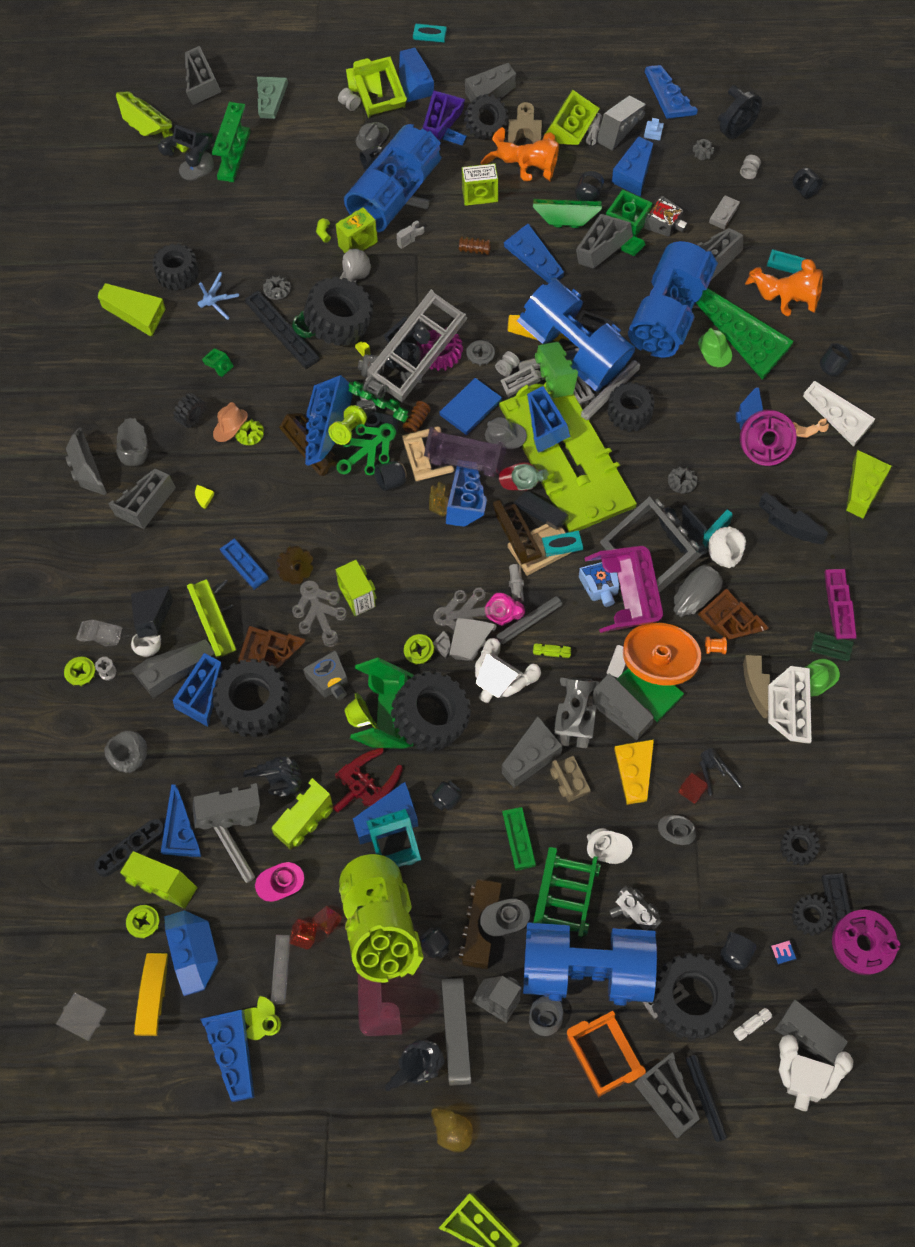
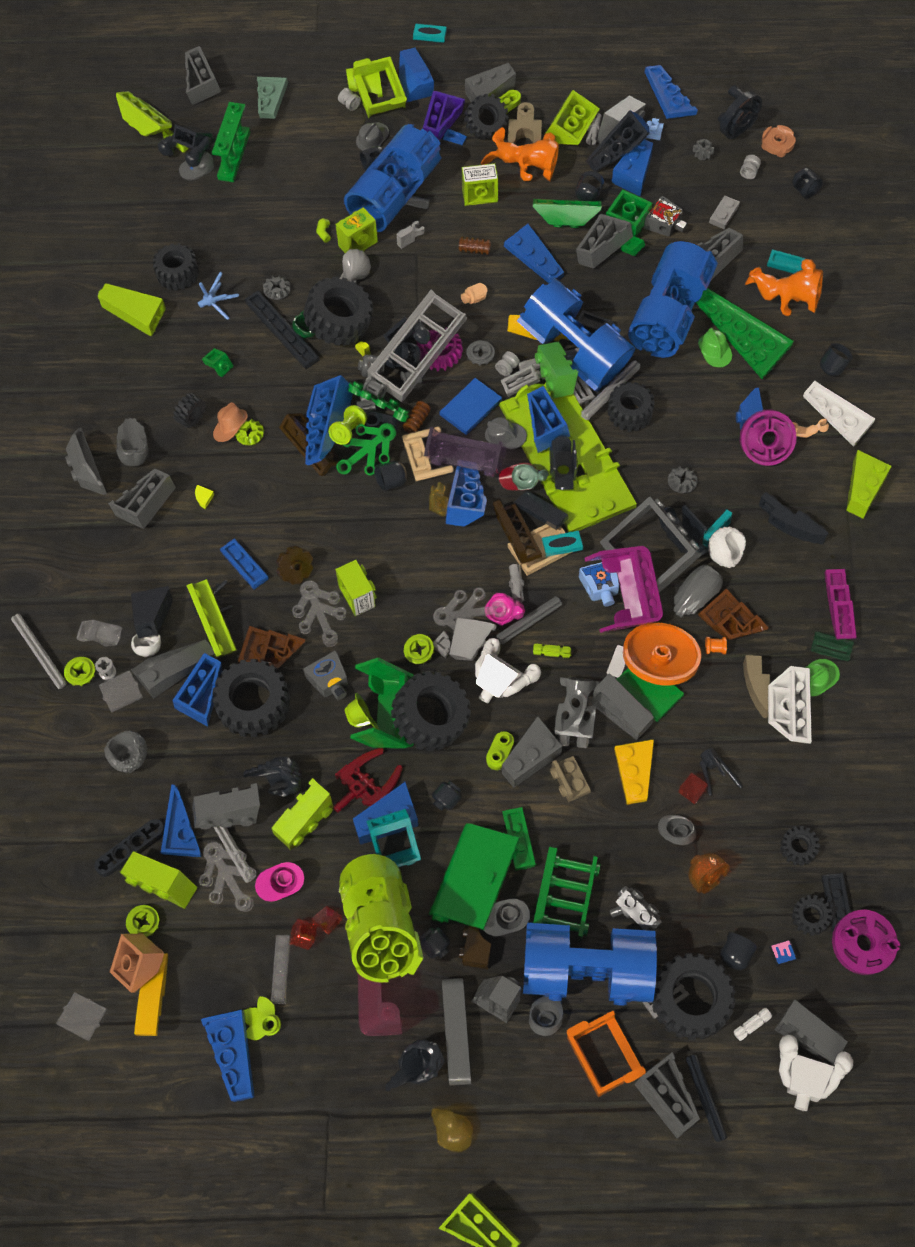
blue wedge [164,910,219,996] -> none
white piece [587,828,633,864] -> none
none -> light grey axle [11,614,67,689]
none -> clear piece [99,671,143,713]
none -> nougat slope [110,933,164,993]
none -> clear plant [199,842,256,912]
none -> green door [429,823,520,930]
none -> light nougat arm [461,283,487,304]
none -> lime plate [486,732,514,770]
none -> lime plate [499,90,521,114]
none -> black piece [549,435,578,490]
none -> black wedge [586,110,650,172]
none -> clear orange cylinder [688,853,730,894]
none -> nougat plate [762,125,796,157]

